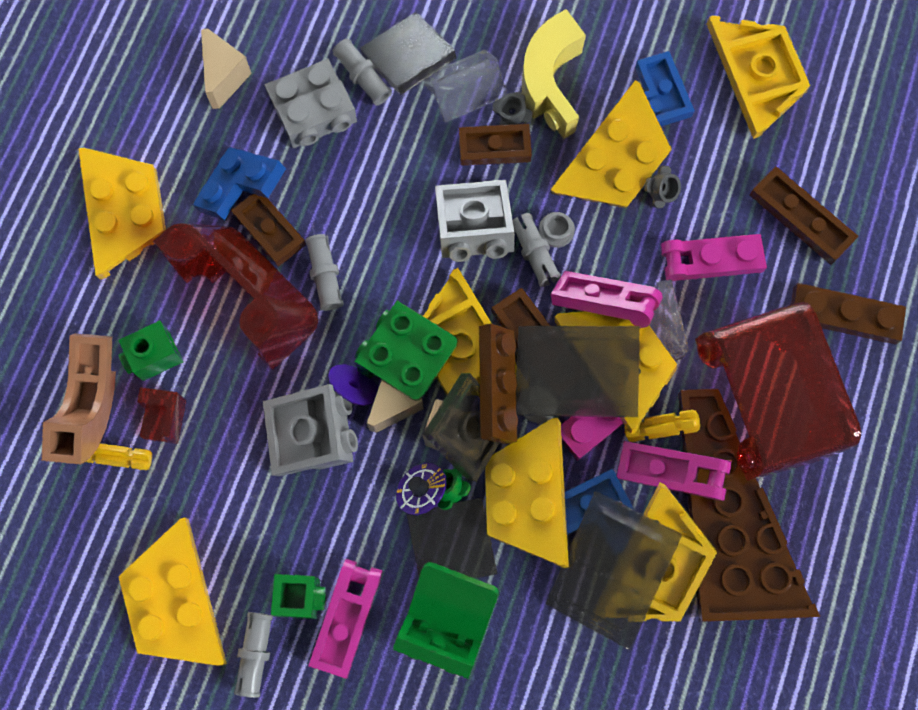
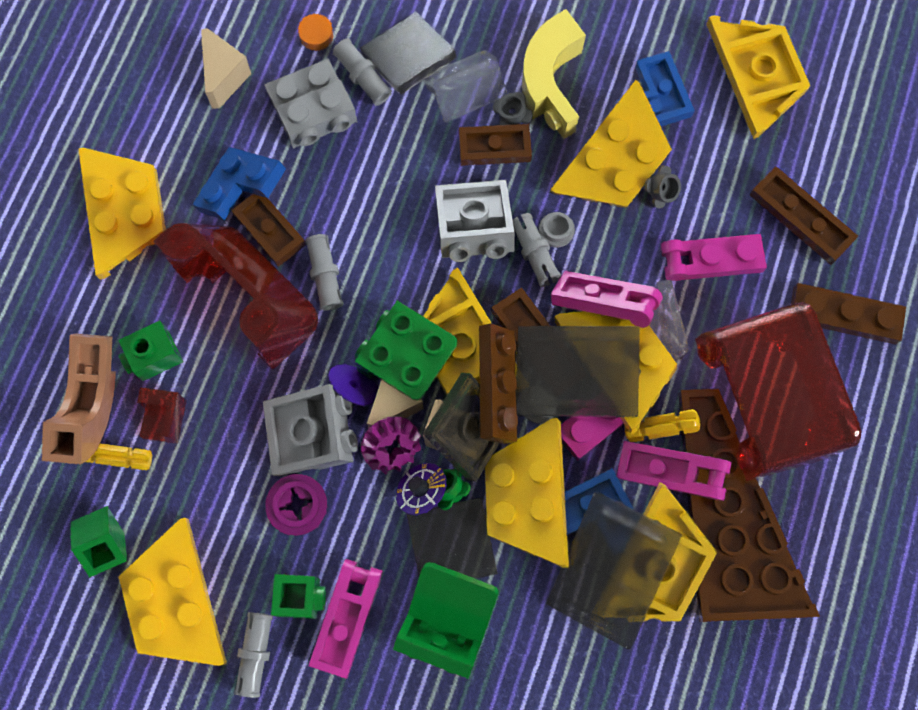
none -> green brick [71,506,127,578]
none -> magenta gear [265,474,327,536]
none -> orange tile [298,14,334,51]
none -> magenta gear [361,416,421,475]

